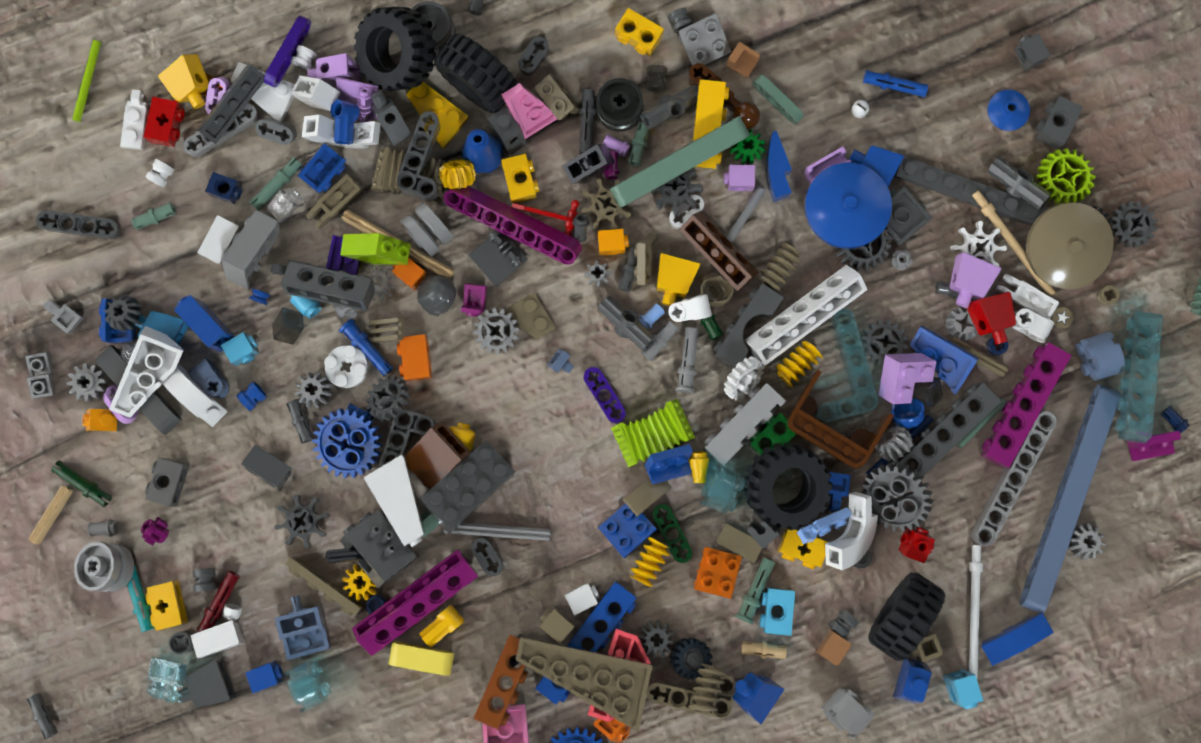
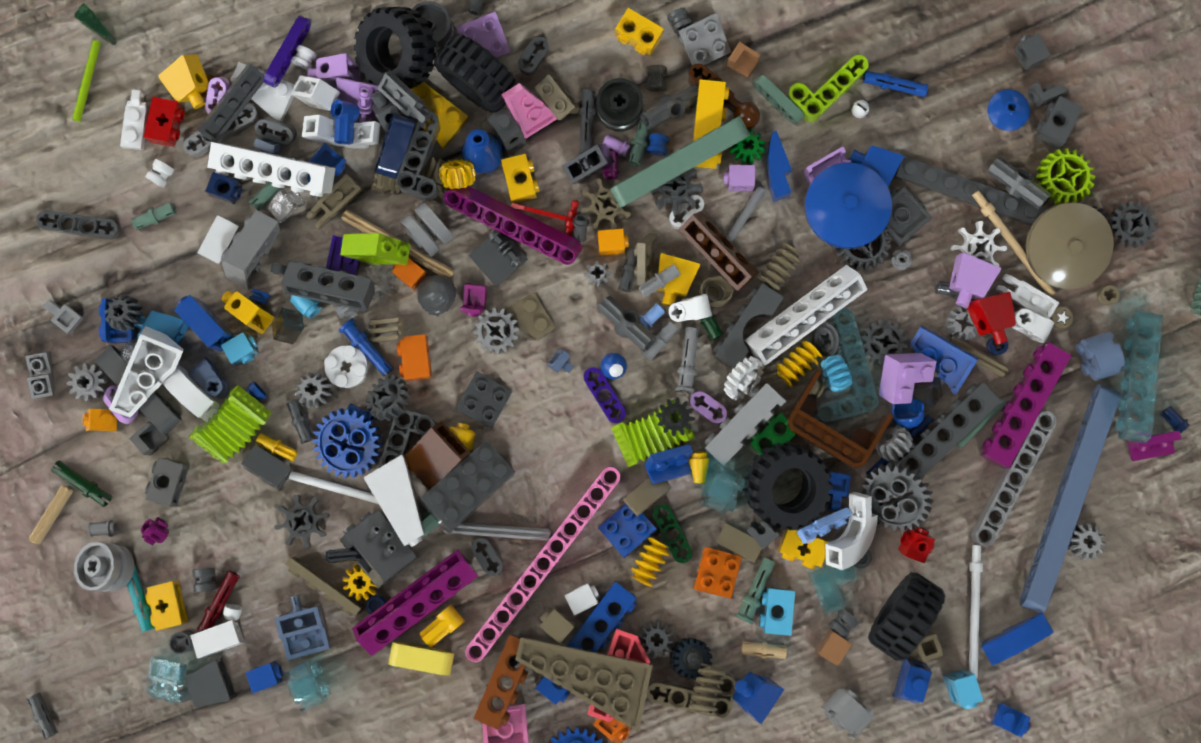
none -> clear green slope [74,3,117,45]
none -> dark grey panel [129,421,169,456]
none -> lime piece [188,385,272,464]
none -> white brick [208,142,336,197]
none -> yellow torso [221,291,275,335]
none -> sand blue tile [253,137,283,154]
none -> yellow axle [255,433,298,462]
none -> white bar [289,471,379,504]
none -> dark blue beam [375,113,415,179]
none -> dark grey hinge [377,70,433,124]
none -> lavender hinge [456,12,511,57]
none -> dark grey hinge [456,371,512,429]
none -> bright pink beam [465,467,620,662]
none -> blue piece [600,353,627,380]
none -> light grey axle [639,264,680,297]
none -> blue wheel [647,134,670,156]
none -> pearl dark grey gear [656,398,695,437]
none -> lavender beam [690,391,727,424]
none -> lime beam [787,55,869,122]
none -> dark tan bush [808,378,827,400]
none -> clear light blue plate [808,565,858,615]
none -> dark grey gear [814,322,842,356]
none -> medium azure gear [821,354,852,392]
none -> blue bracket [991,703,1030,738]
none -> dark grey bracket [1028,82,1067,108]

